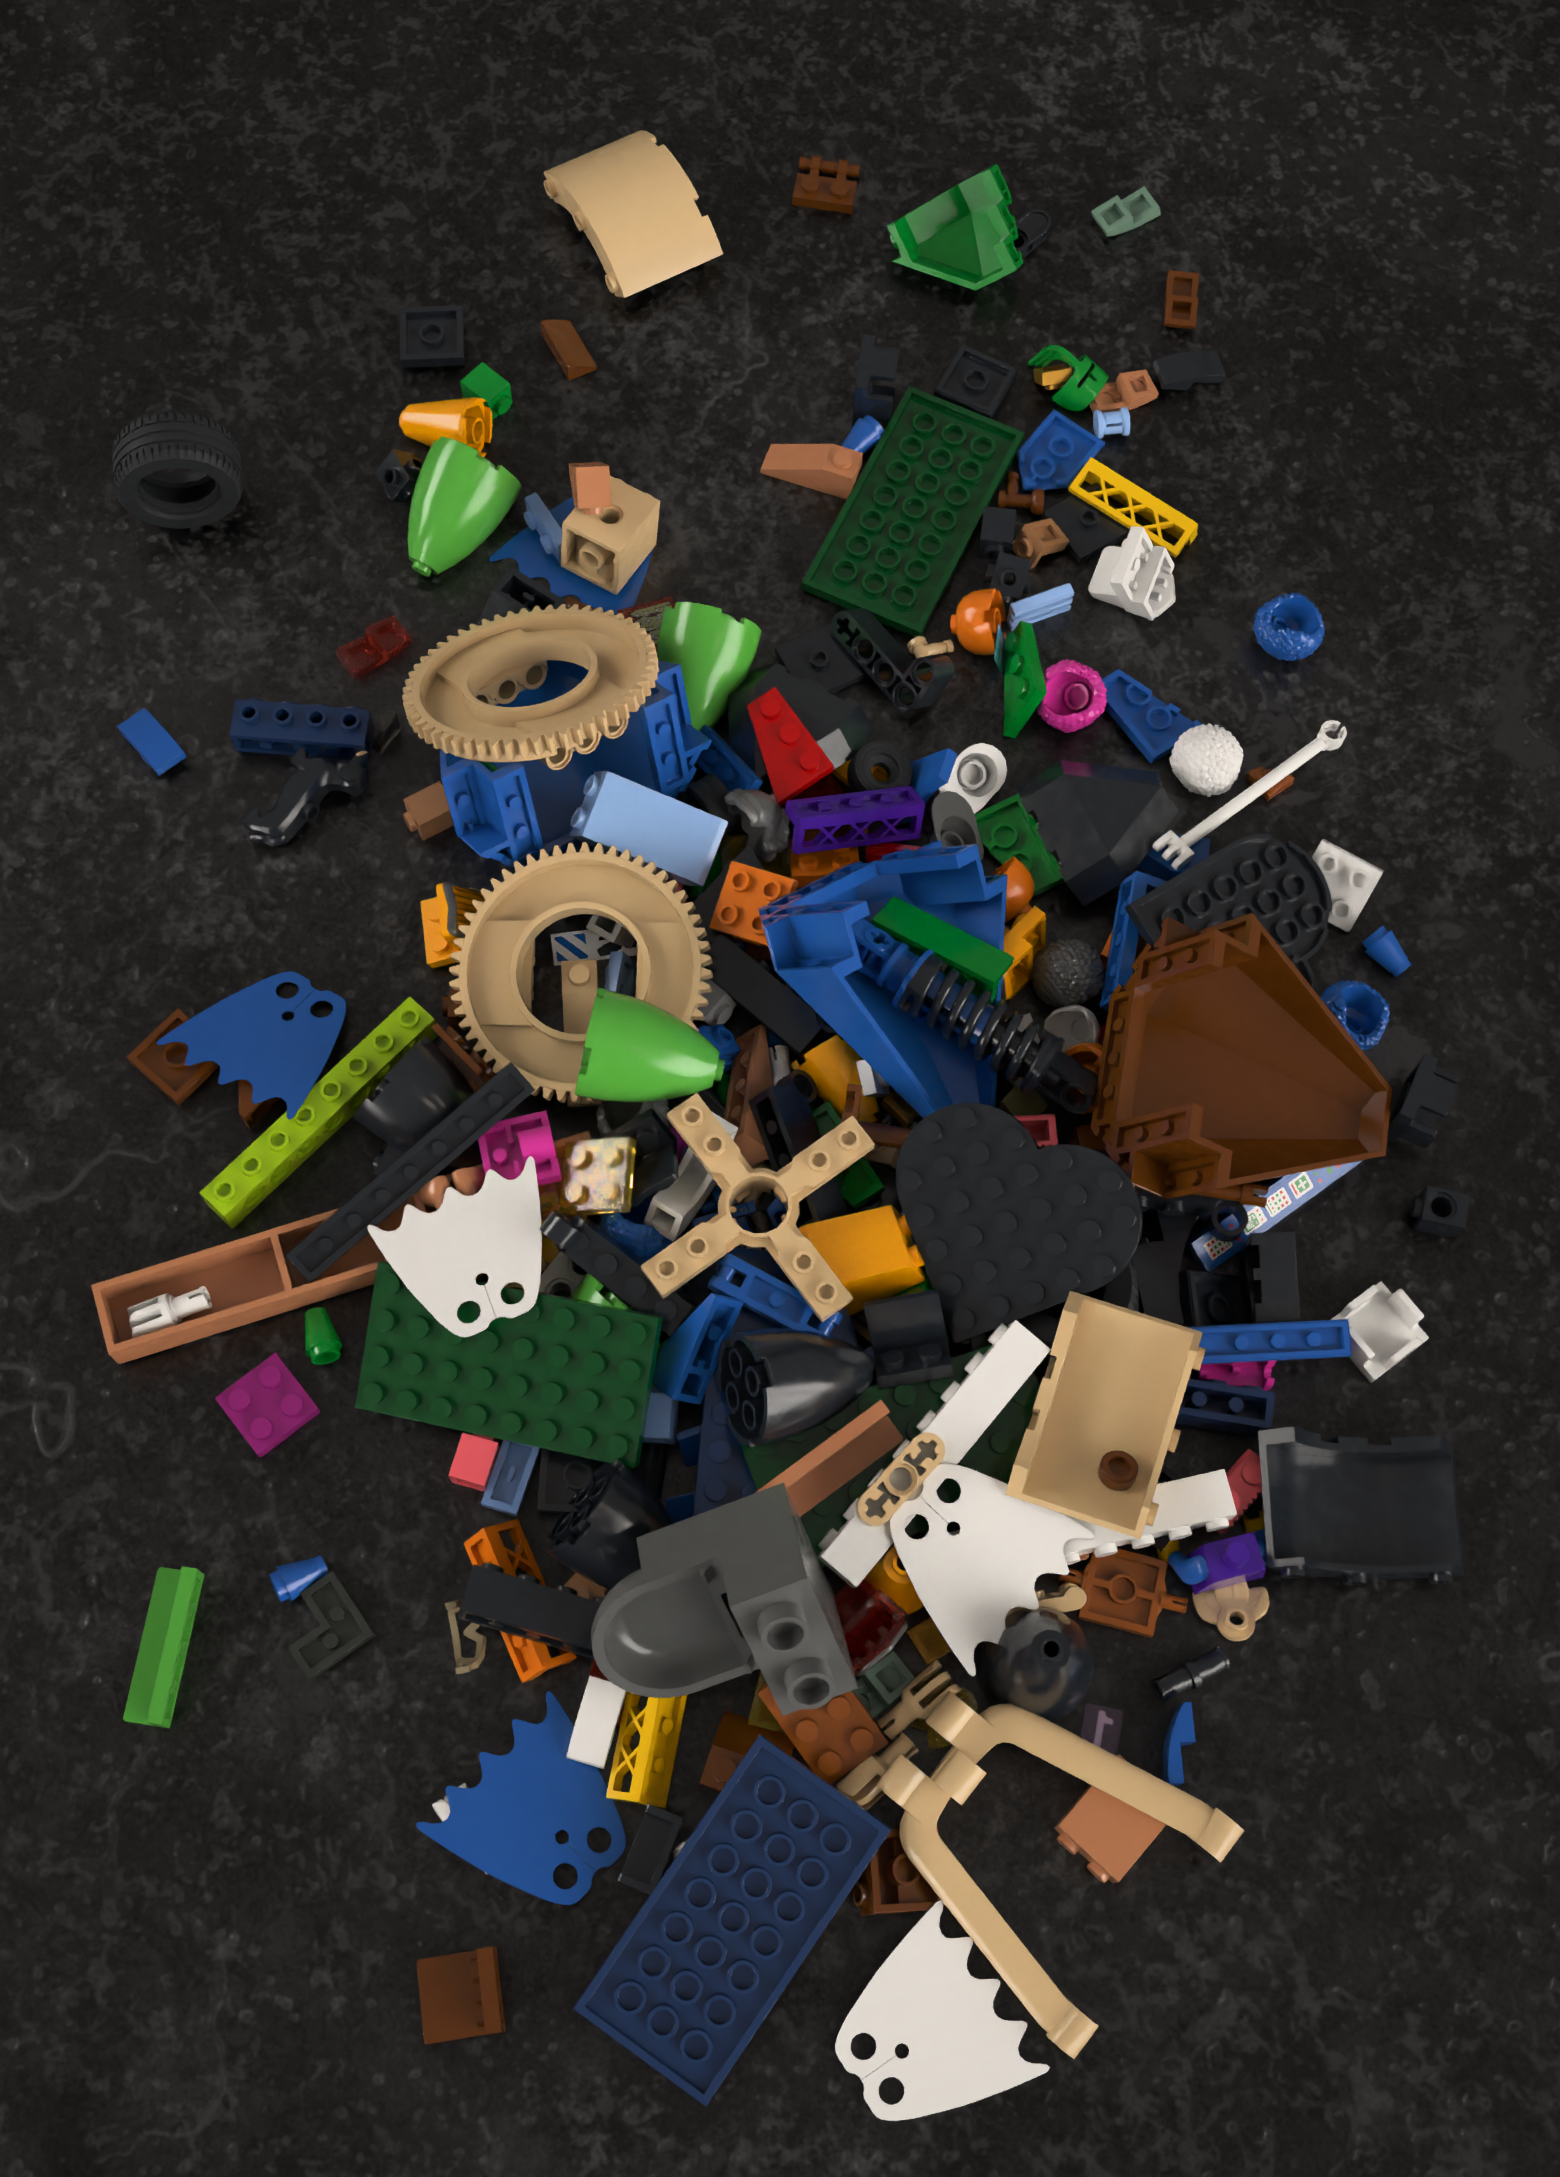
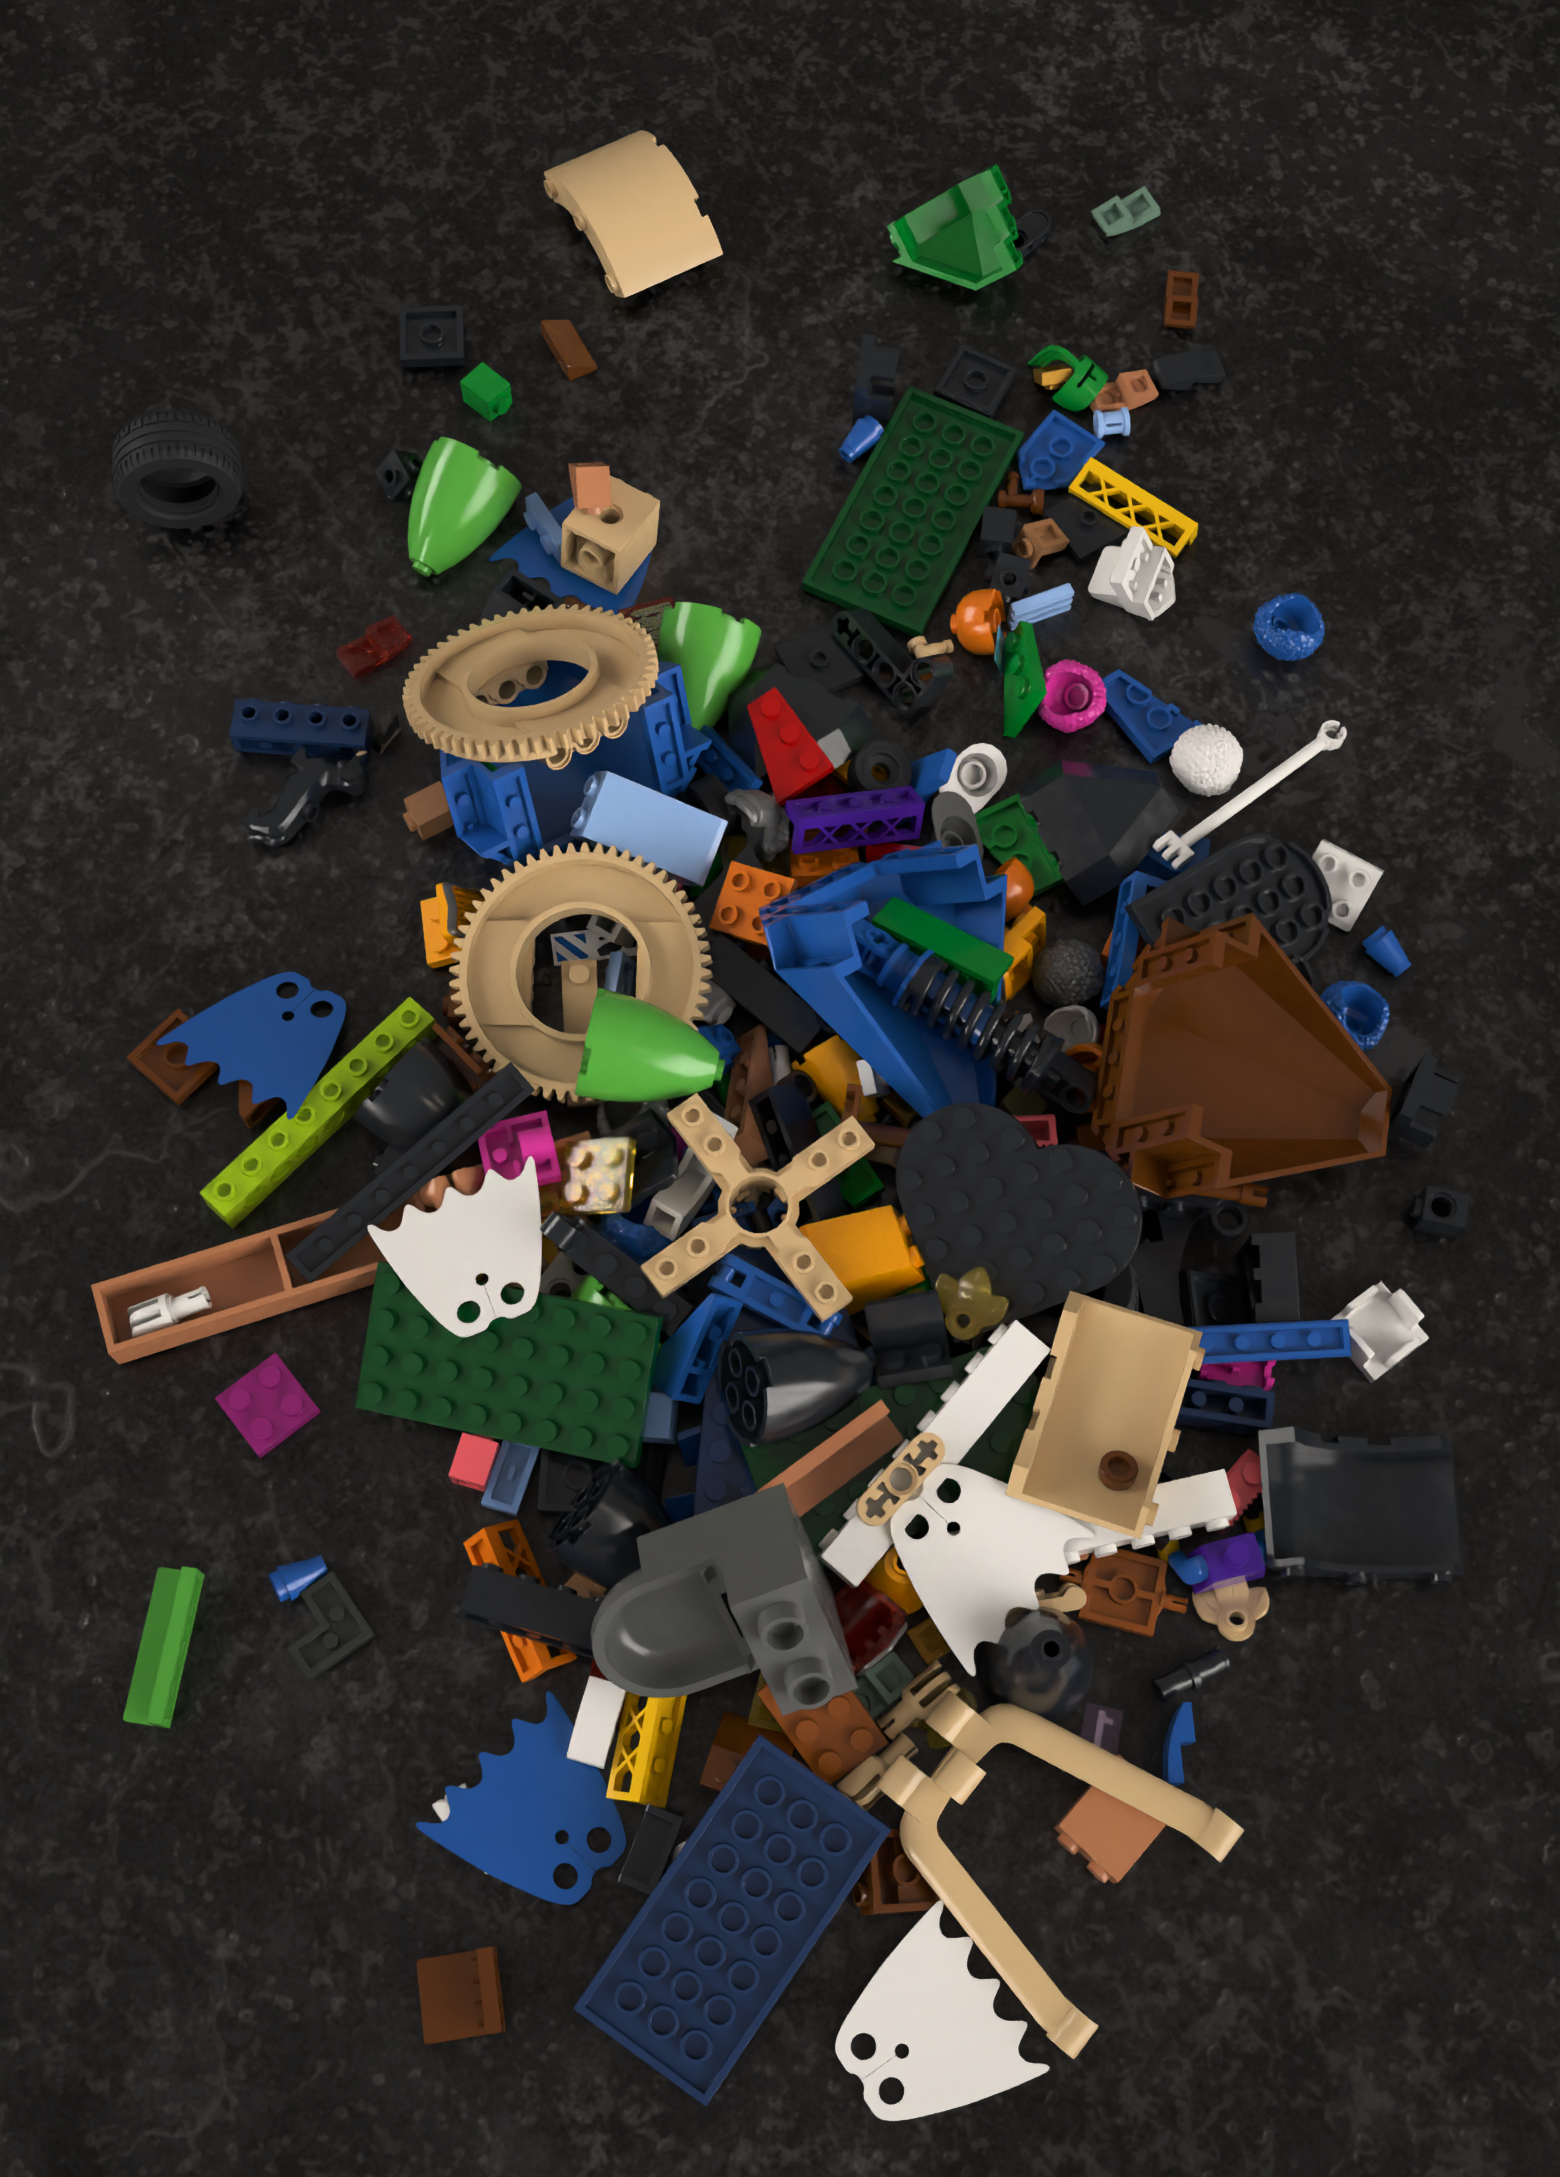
blue slope [117,708,187,776] -> none
green cone [304,1307,342,1365] -> none
light orange cone [399,397,493,457] -> none
dark tan helmet [445,1600,486,1674] -> none
nougat slope [760,444,863,500] -> none
reddish brown plate [792,155,860,214] -> none
tile [1186,1160,1363,1272] -> none
dark orange tile [1246,767,1295,801] -> none
none -> clear yellow plate [935,1267,1009,1340]

